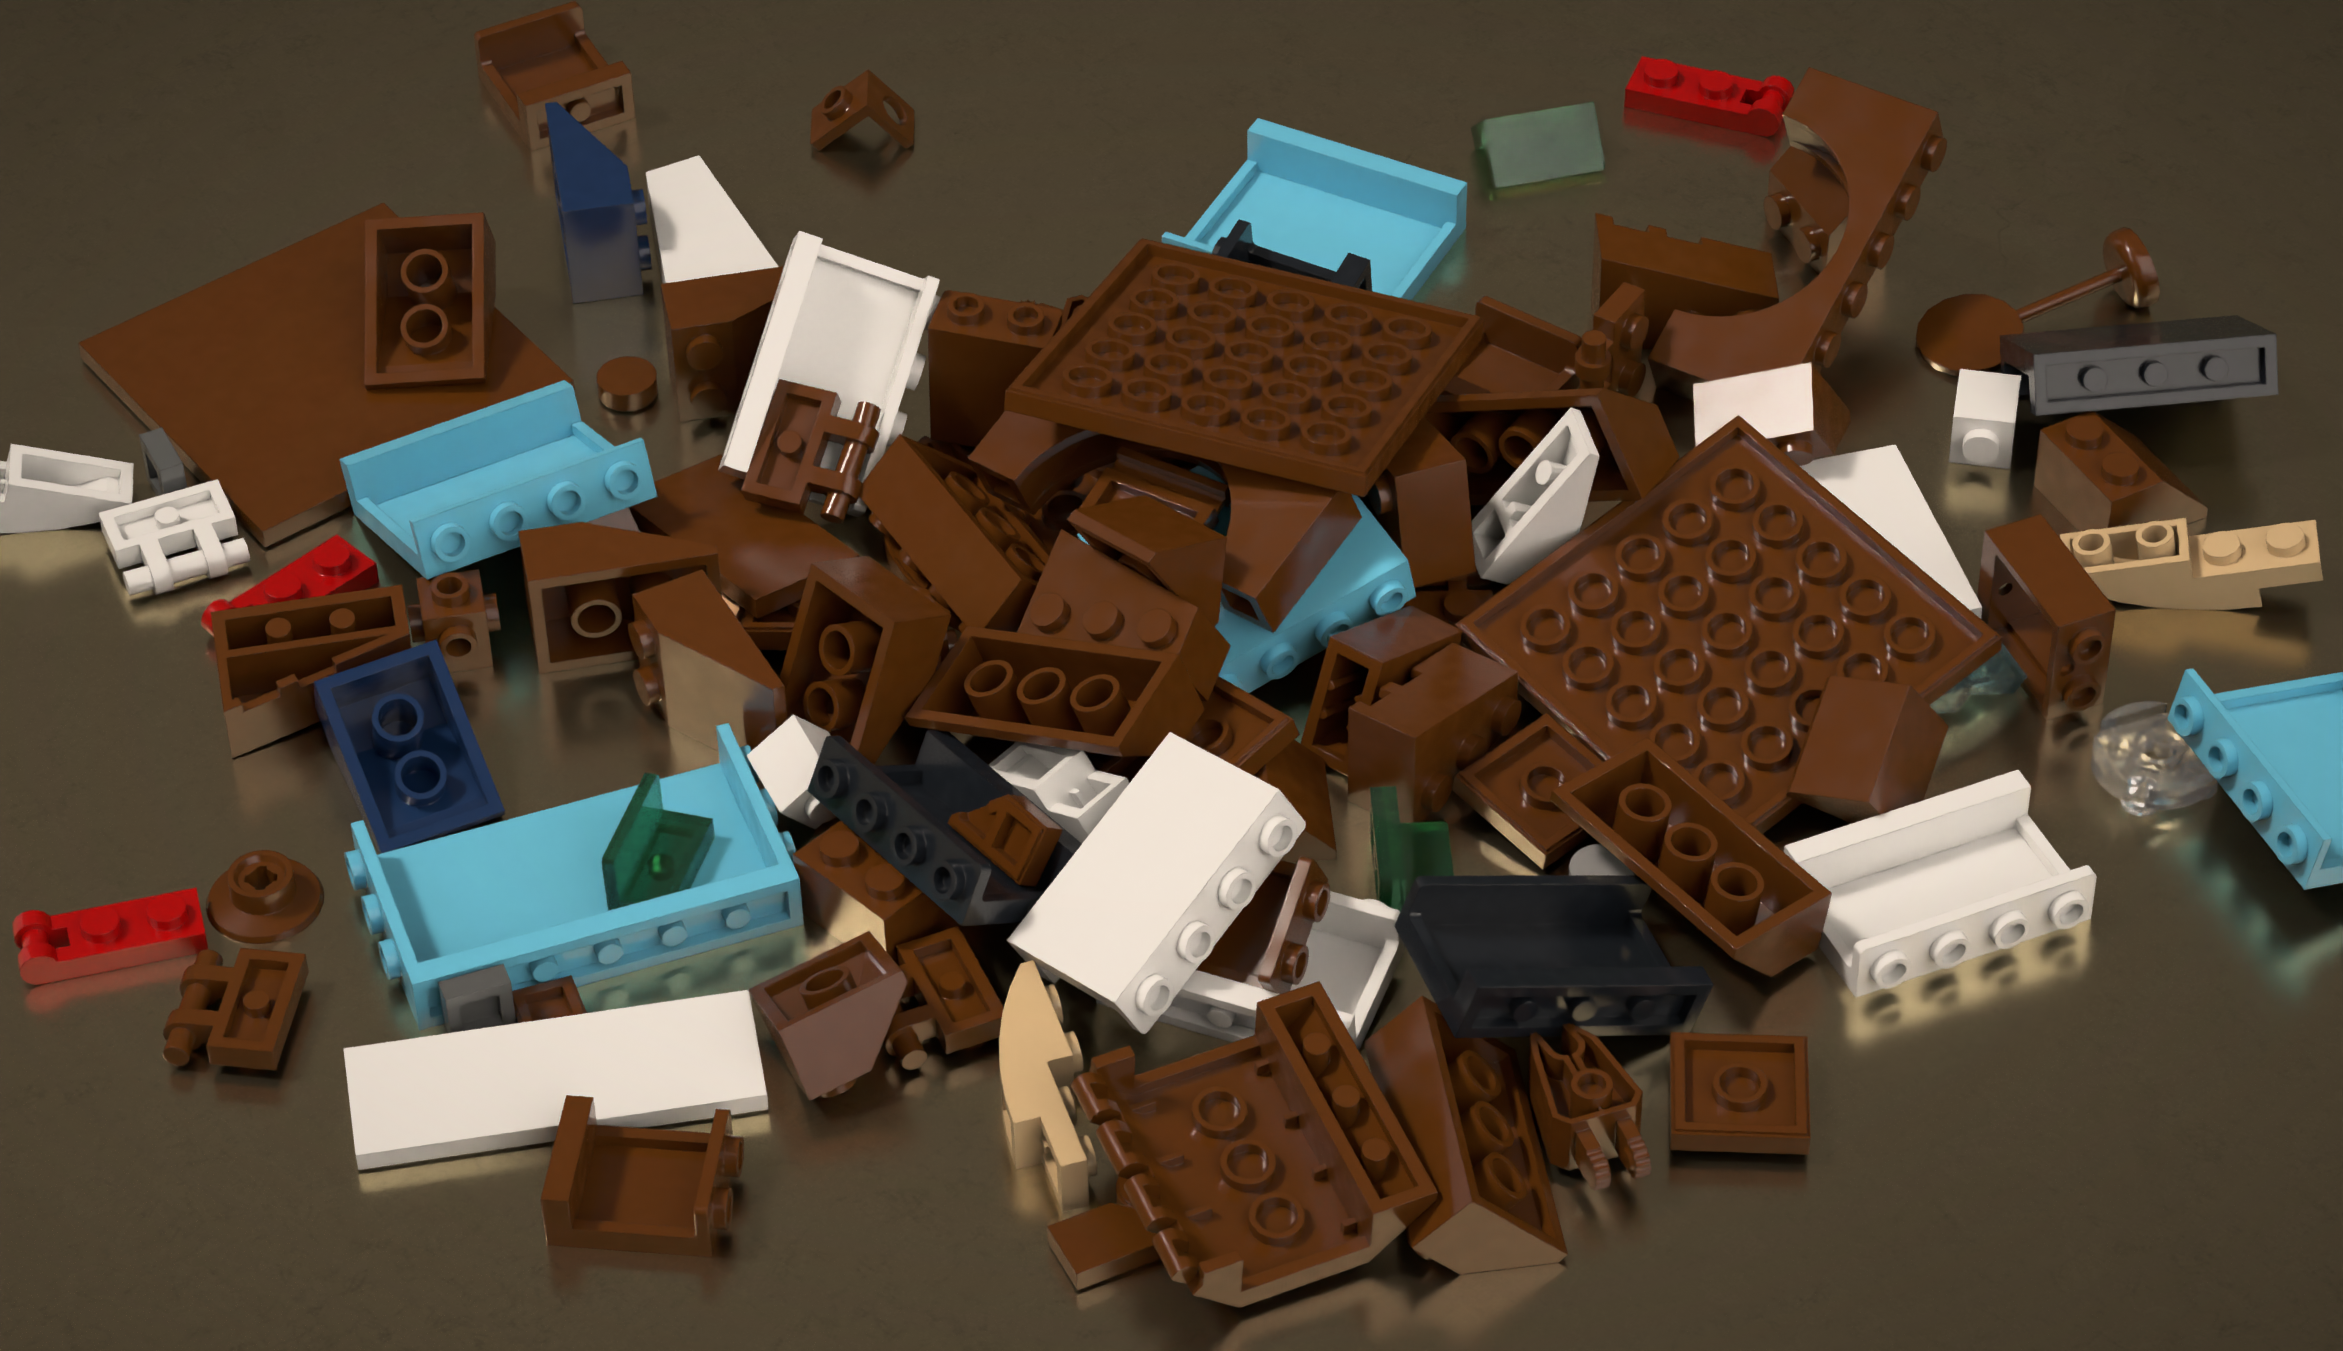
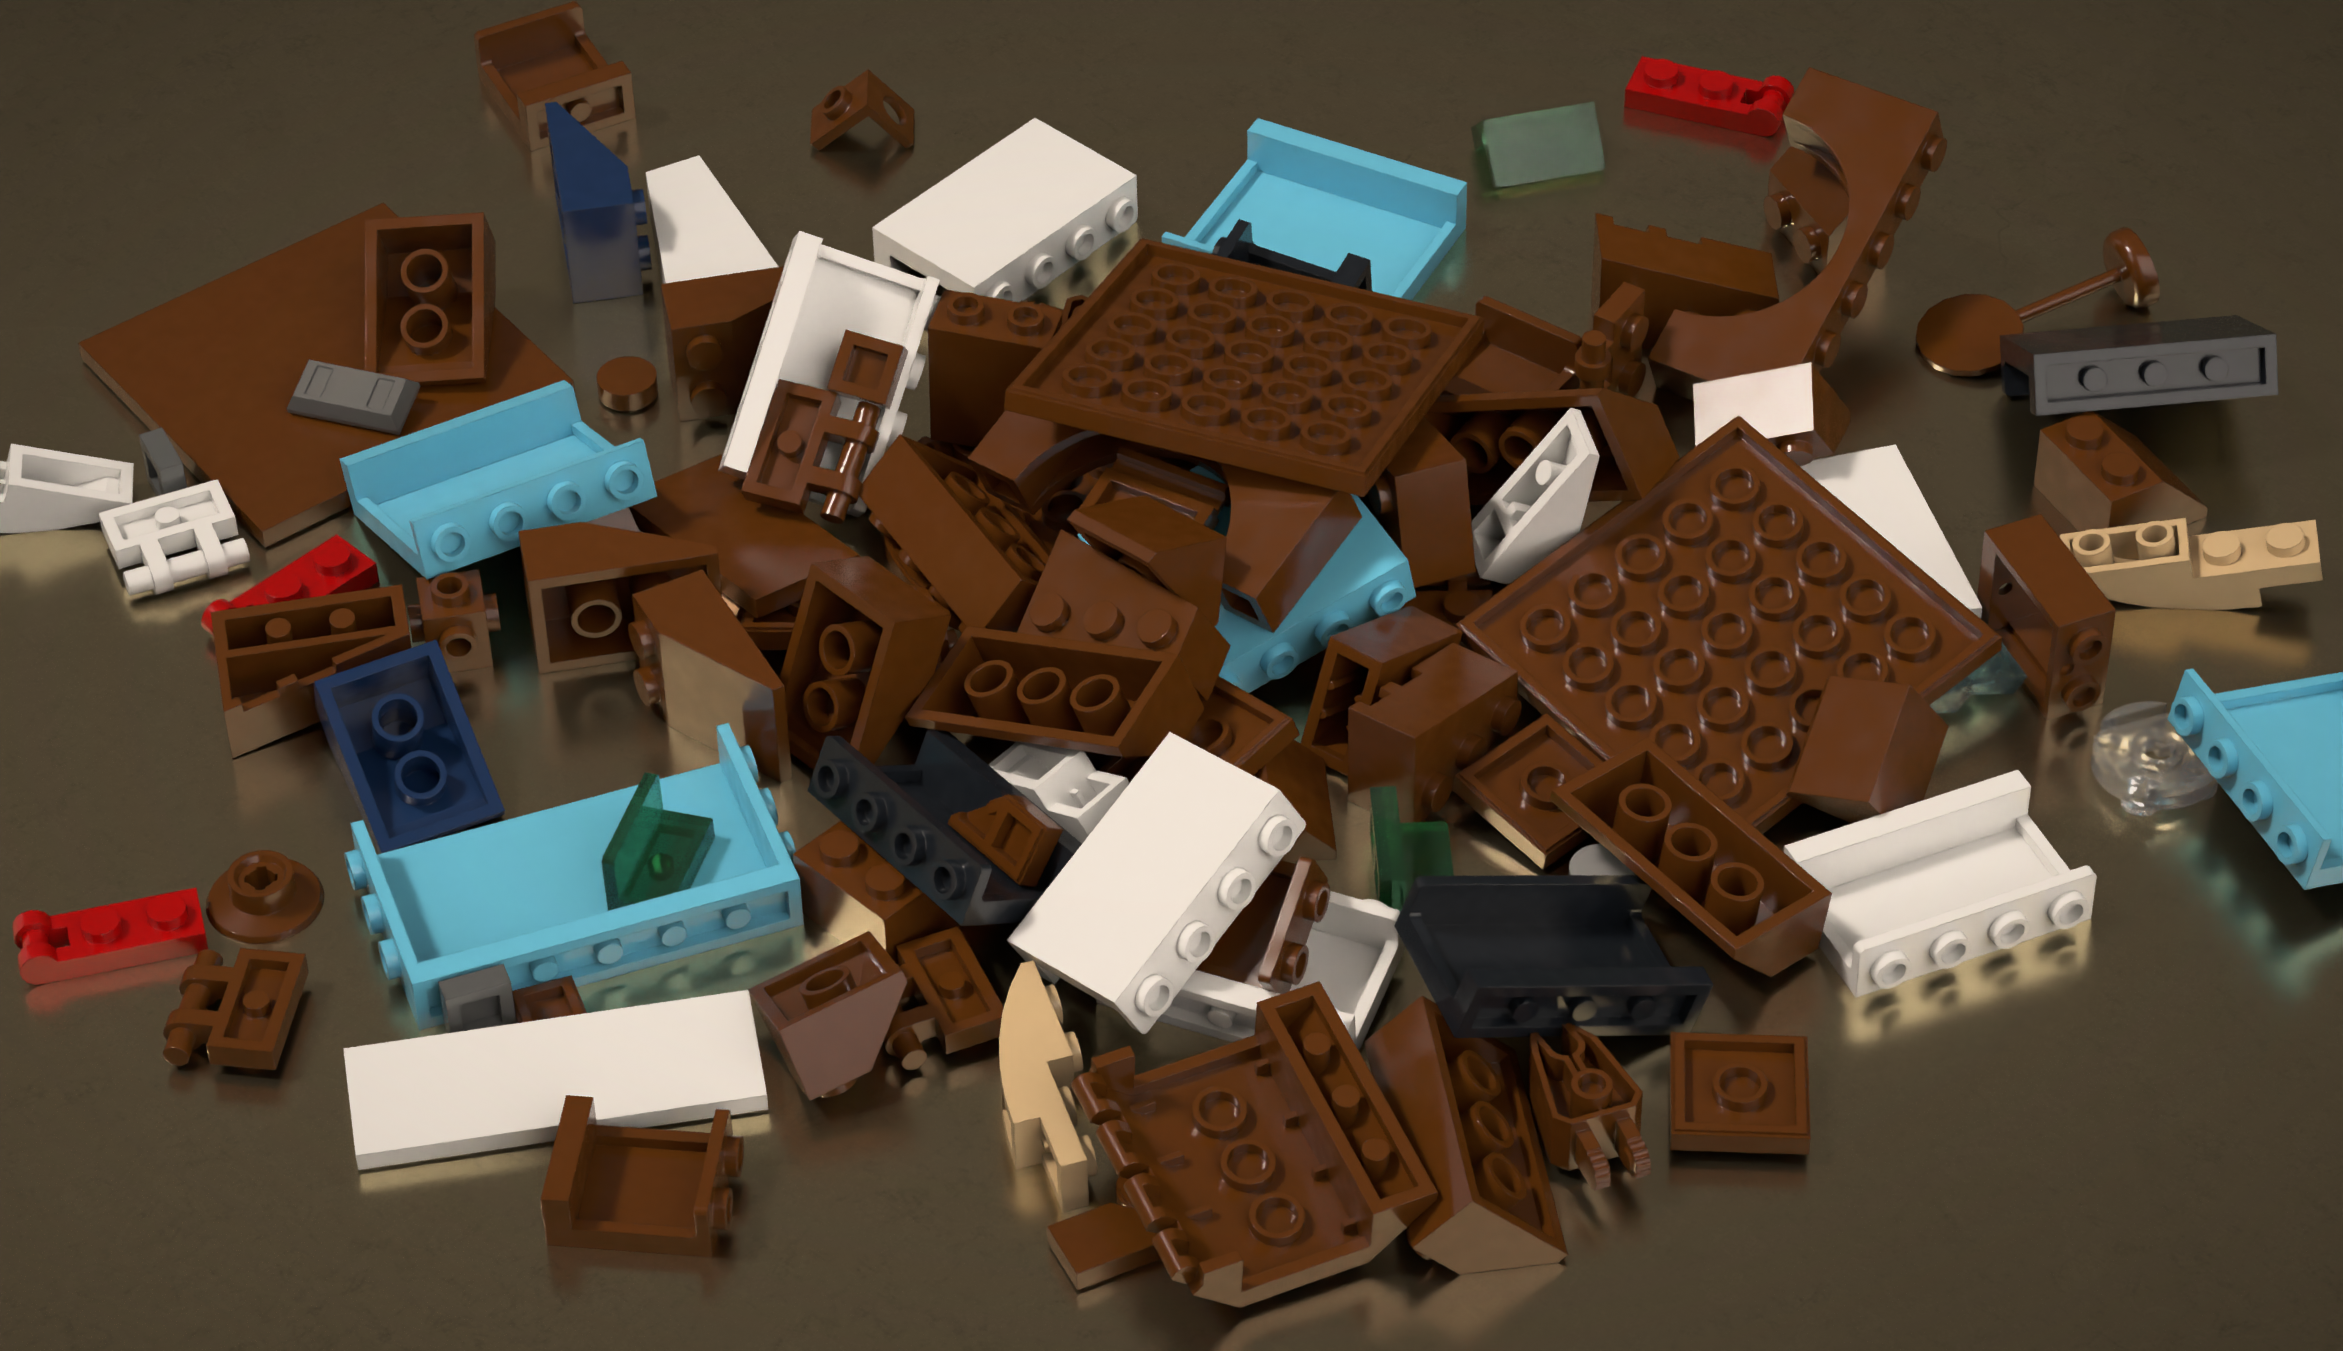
white brick [747,714,836,830] -> none
white brick [1949,369,2021,469] -> none
none -> dark grey tile [287,359,421,435]
none -> reddish brown tile [827,330,908,410]
none -> white panel [872,118,1138,302]

